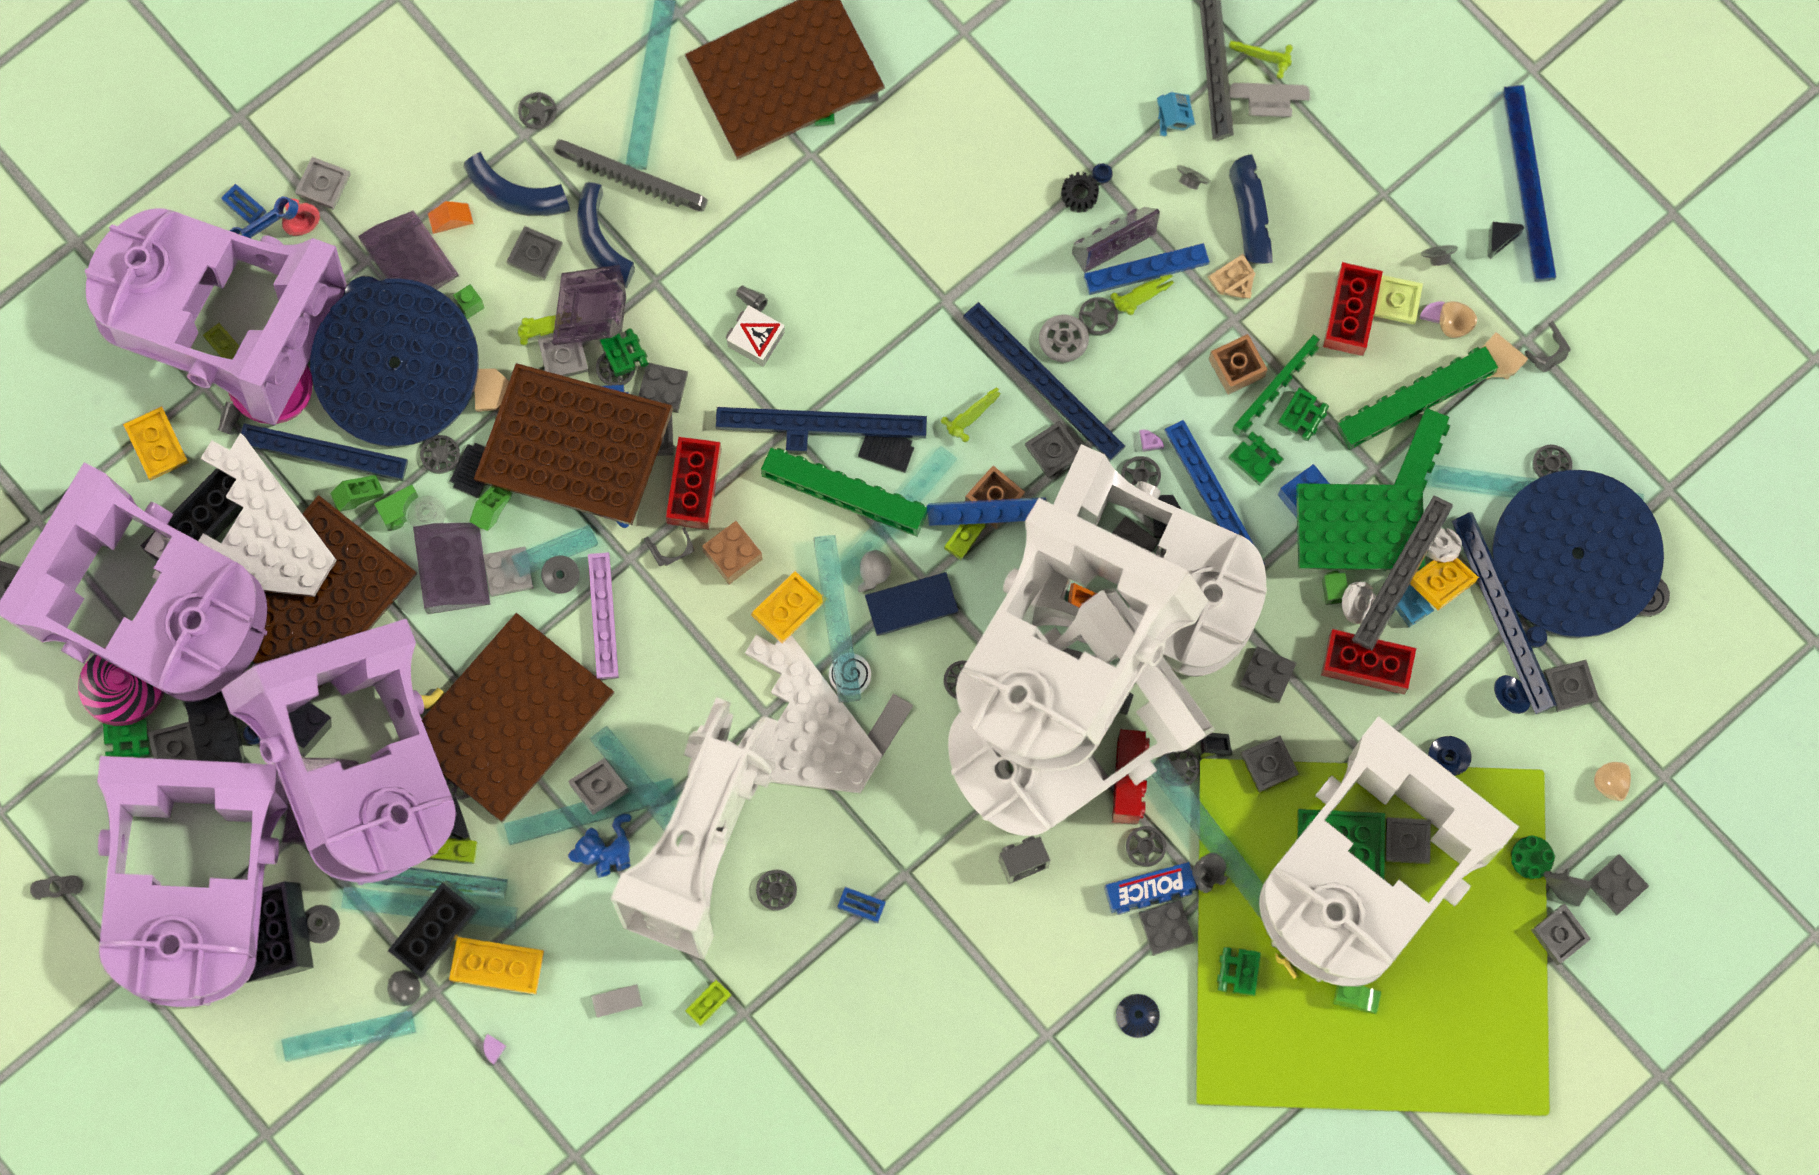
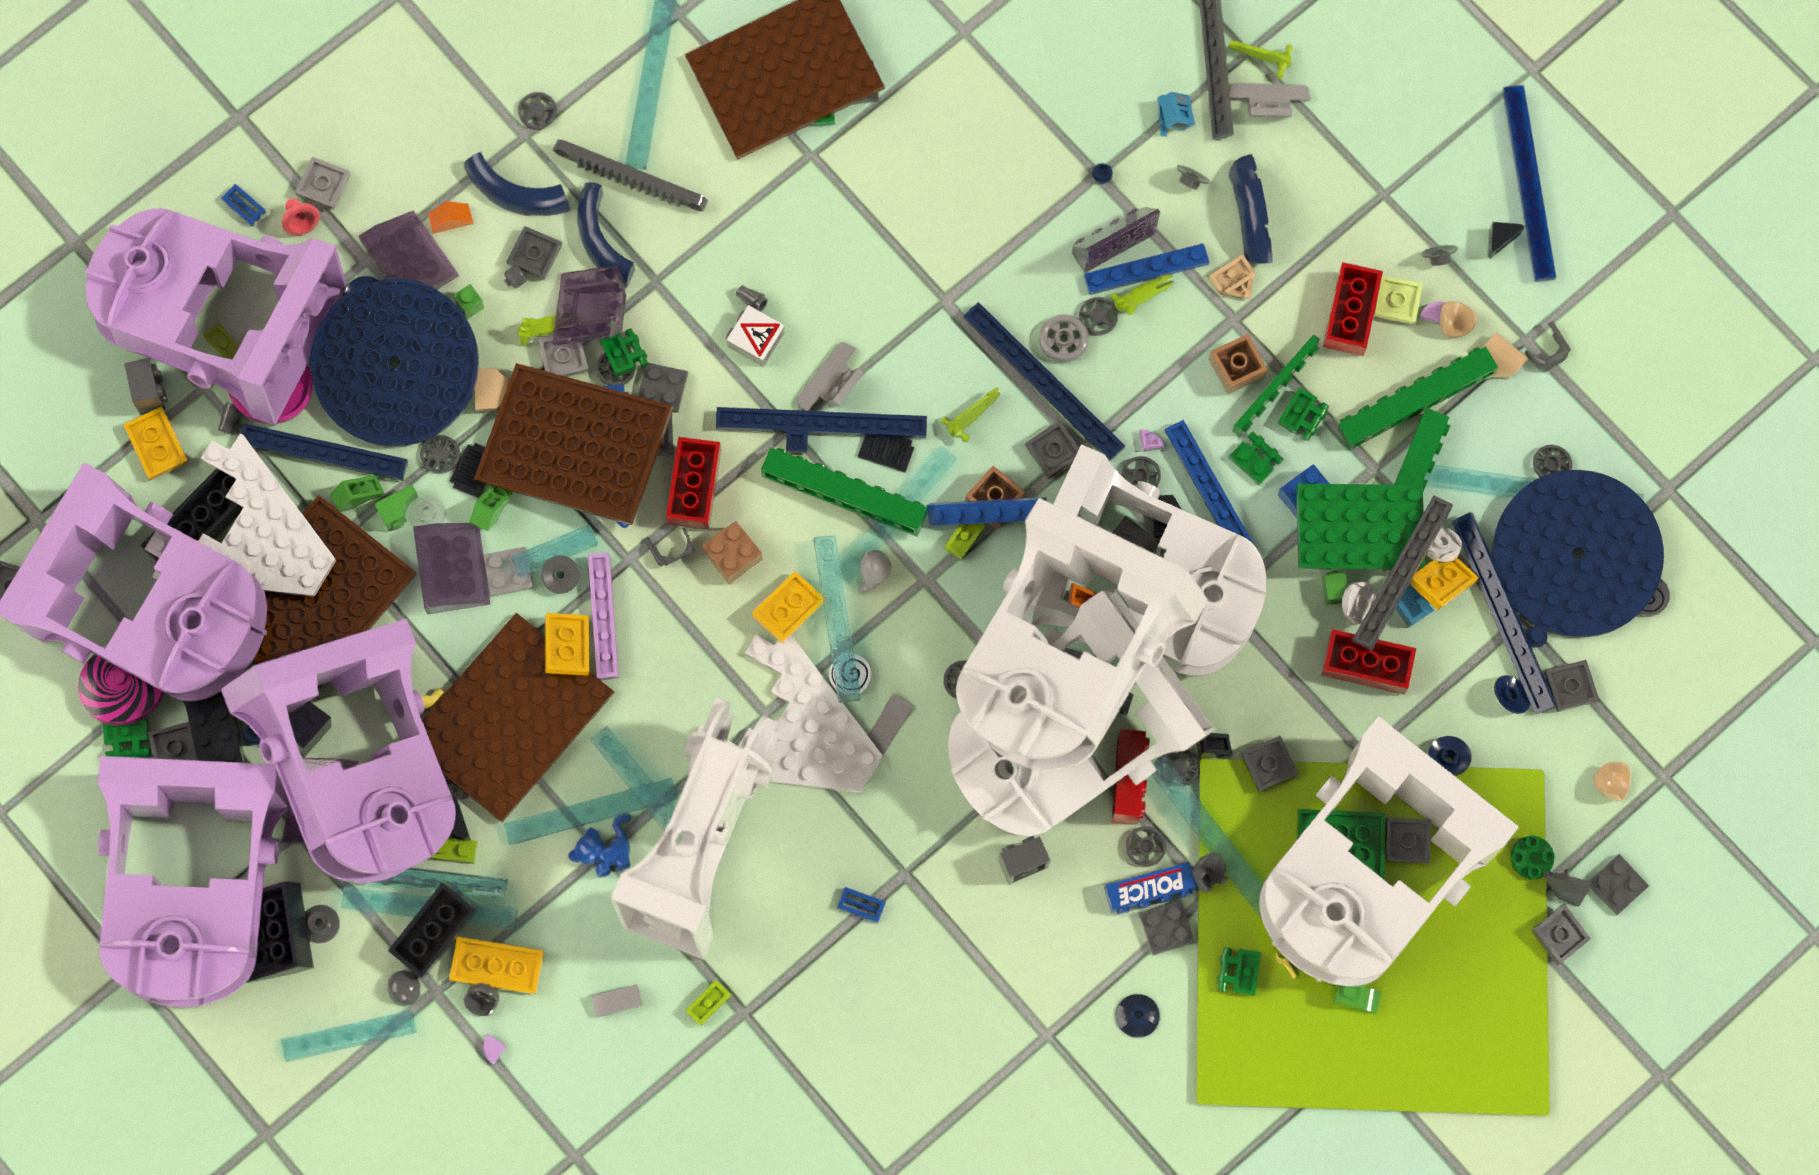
dark grey piece [30,875,84,900] -> none
blue piece [230,196,298,239] -> none
light grey plate [568,758,629,815] -> none
dark grey wheel [756,870,797,911] -> none
dark blue tile [865,572,959,636] -> none
black tyre [1061,172,1099,213] -> none
dark grey plate [1240,646,1296,703] -> none
none -> dark grey brick [124,357,168,415]
none -> dark grey hair [464,982,500,1016]
none -> dark grey piece [504,265,527,289]
none -> yellow plate [545,613,589,676]
none -> light grey plate [796,342,864,411]

